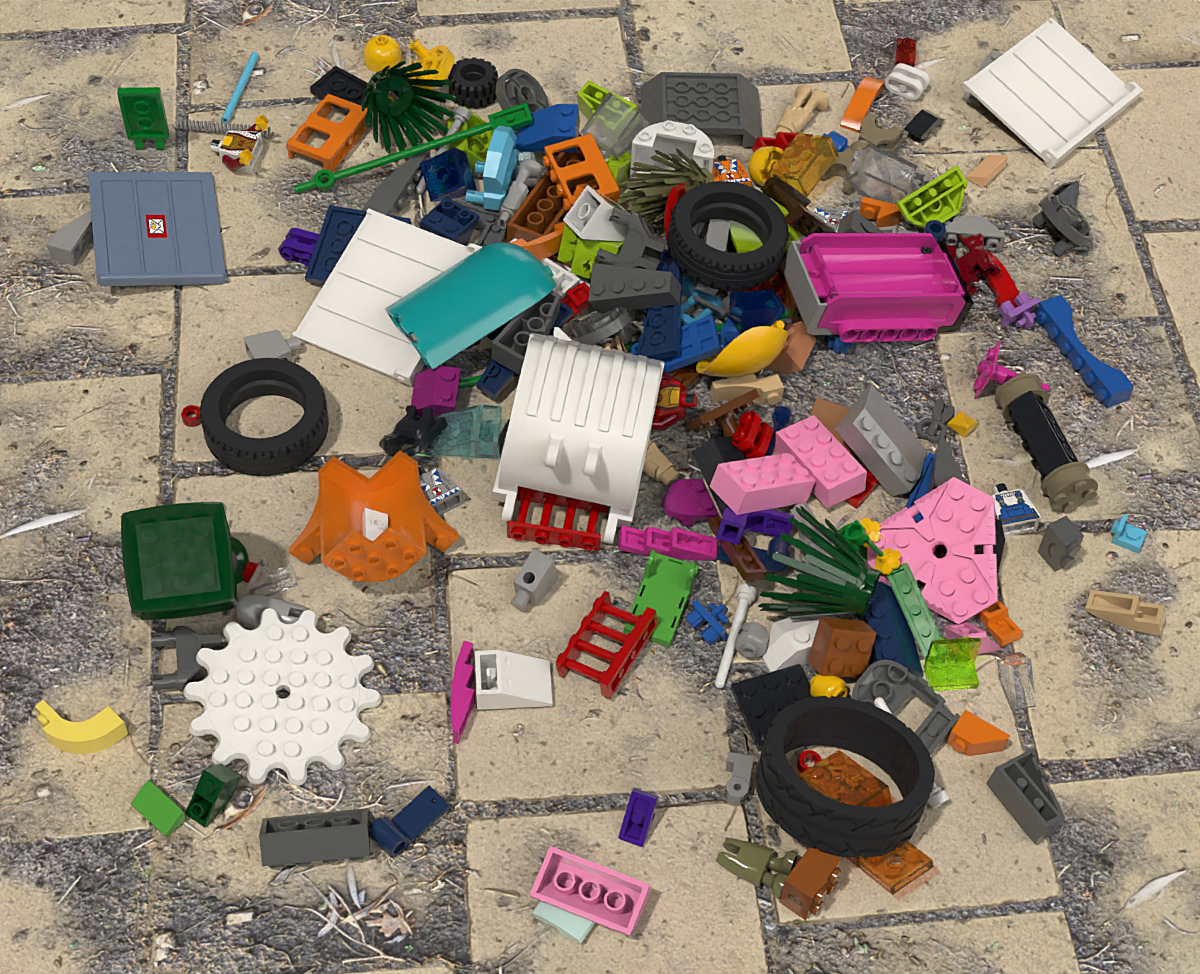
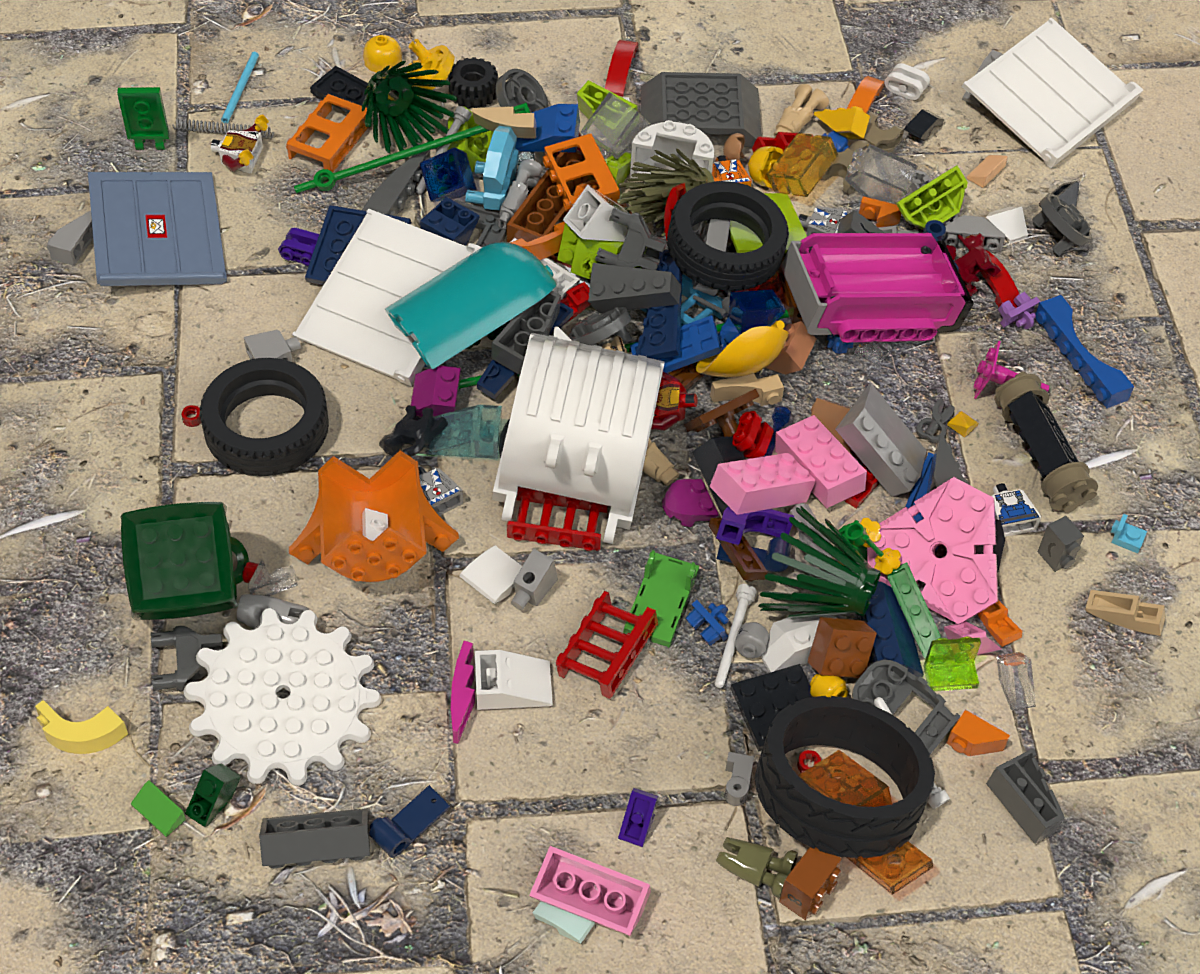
dark pink slope [618,525,717,560] -> none
dark brown fence [760,175,837,237] -> none
clear red hips [895,37,917,67] -> none
none -> white slope [459,545,522,604]
none -> tan slope [472,107,536,138]
none -> red slope [605,40,638,97]
none -> medium nougat hair [723,133,745,164]
none -> yellow slope [814,106,870,140]
none -> white slope [986,206,1028,243]

